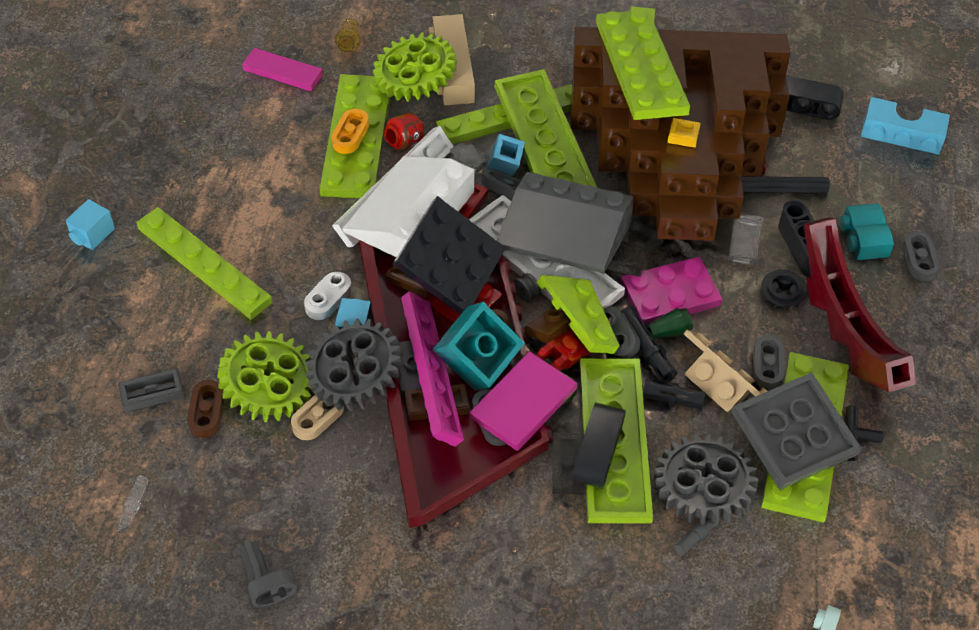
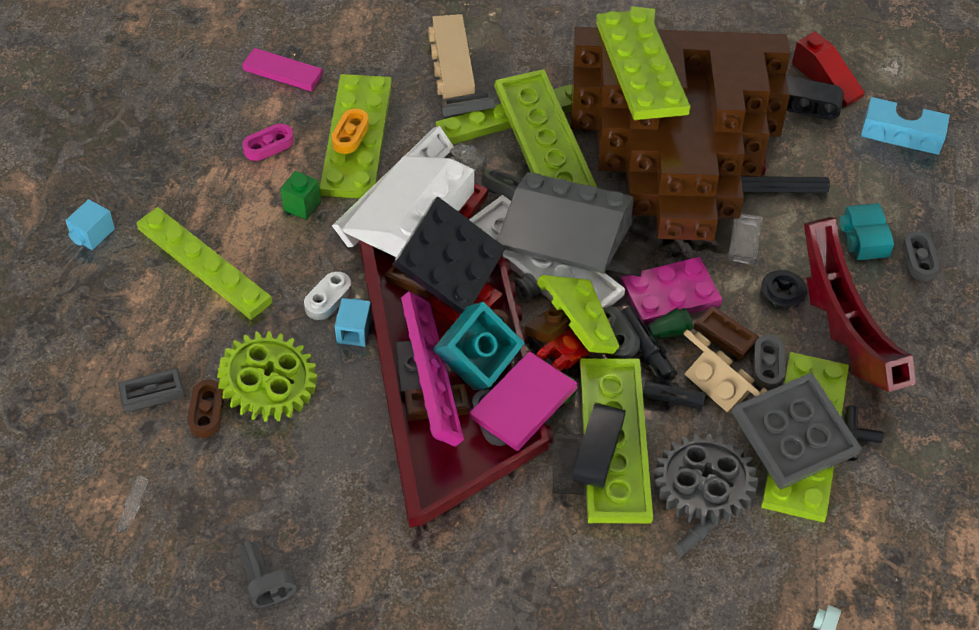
tan plate [291,395,344,440] -> none
dark grey gear [305,318,404,411] -> none
clear yellow cone [335,18,360,53] -> none
lime gear [373,32,457,102] -> none
red head [384,113,424,151] -> none
medium azure brick [486,134,525,177] -> none
yellow tile [668,118,701,148] -> none
black beam [778,200,815,277] -> none
none -> dark pink plate [242,124,294,161]
none -> green brick [280,170,321,220]
none -> dark grey tile [441,91,495,117]
none -> reddish brown plate [693,306,759,360]
none -> red slope [792,31,865,107]

